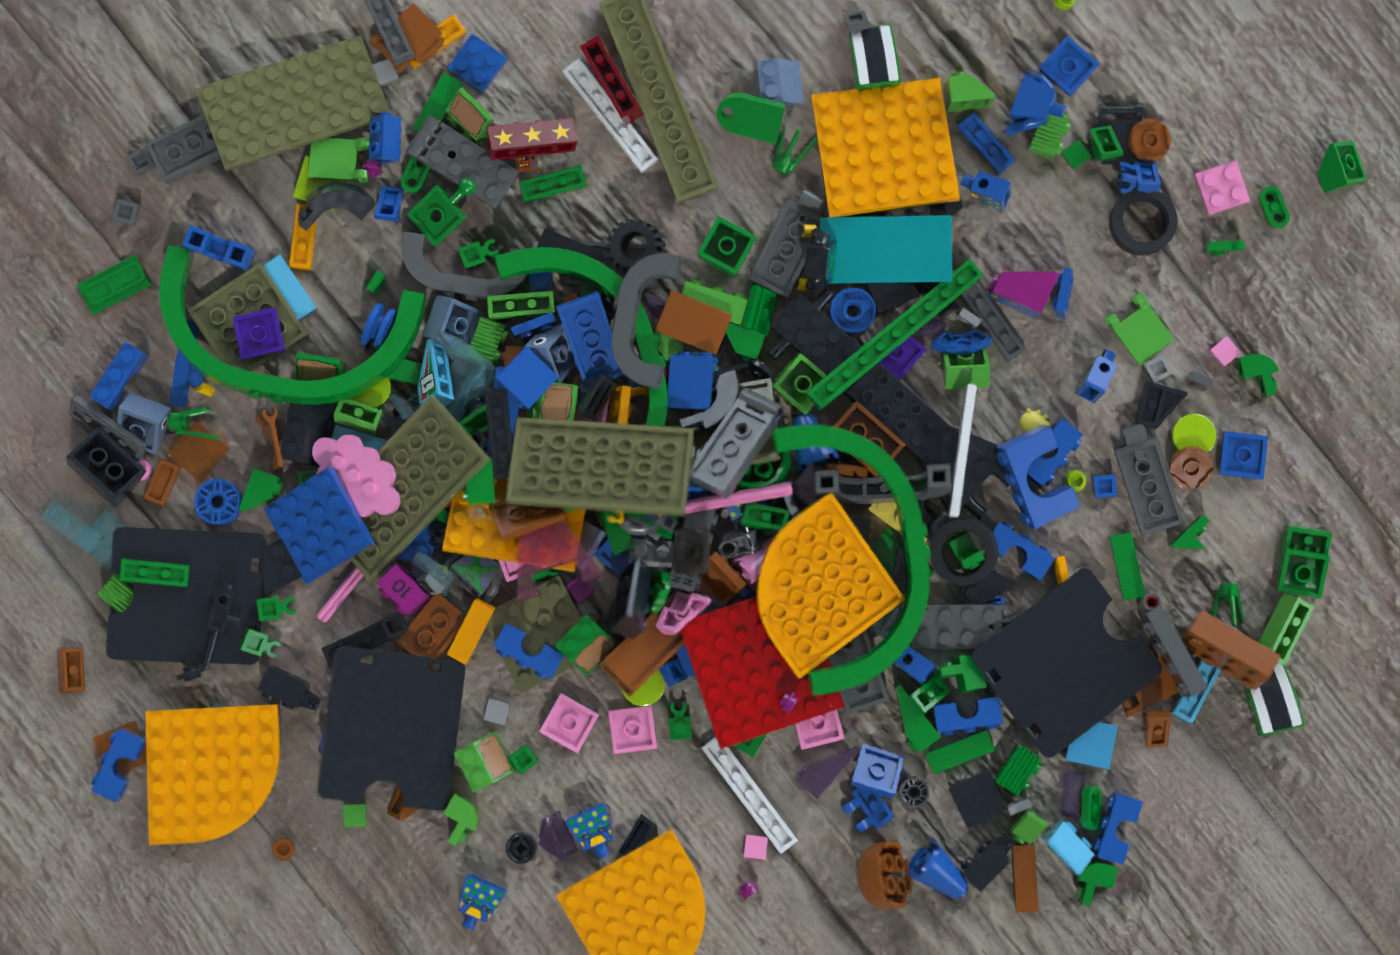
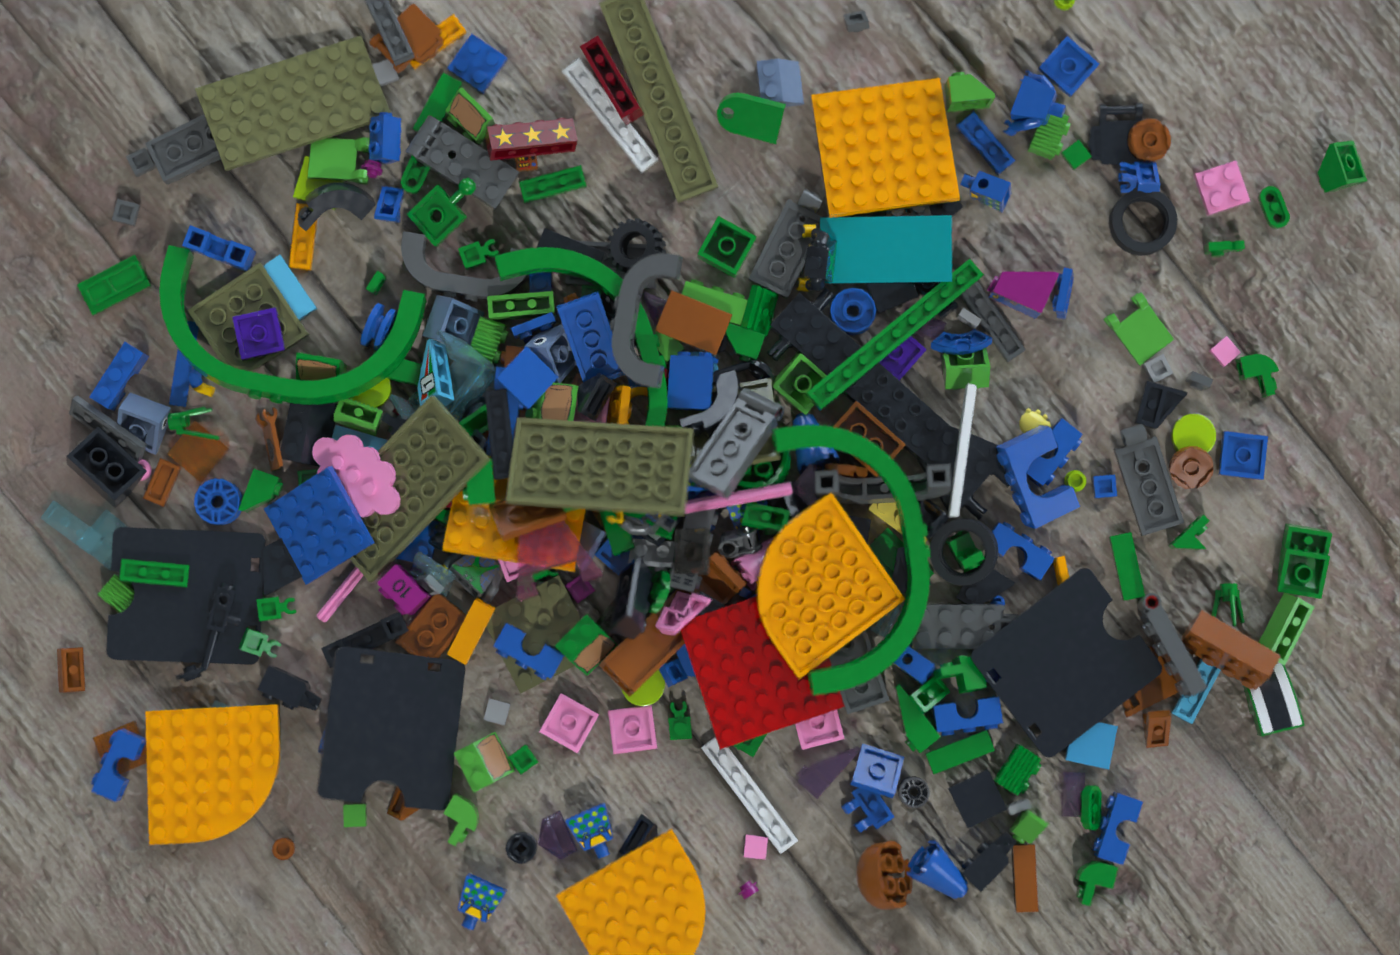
green plant [771,129,818,175] -> none
magenta plate [779,692,799,713] -> none
slope [848,24,901,91] -> none
medium azure slope [1041,820,1094,875] -> none
blue torso [1075,349,1117,403] -> none
green slope [1089,125,1123,163] -> none

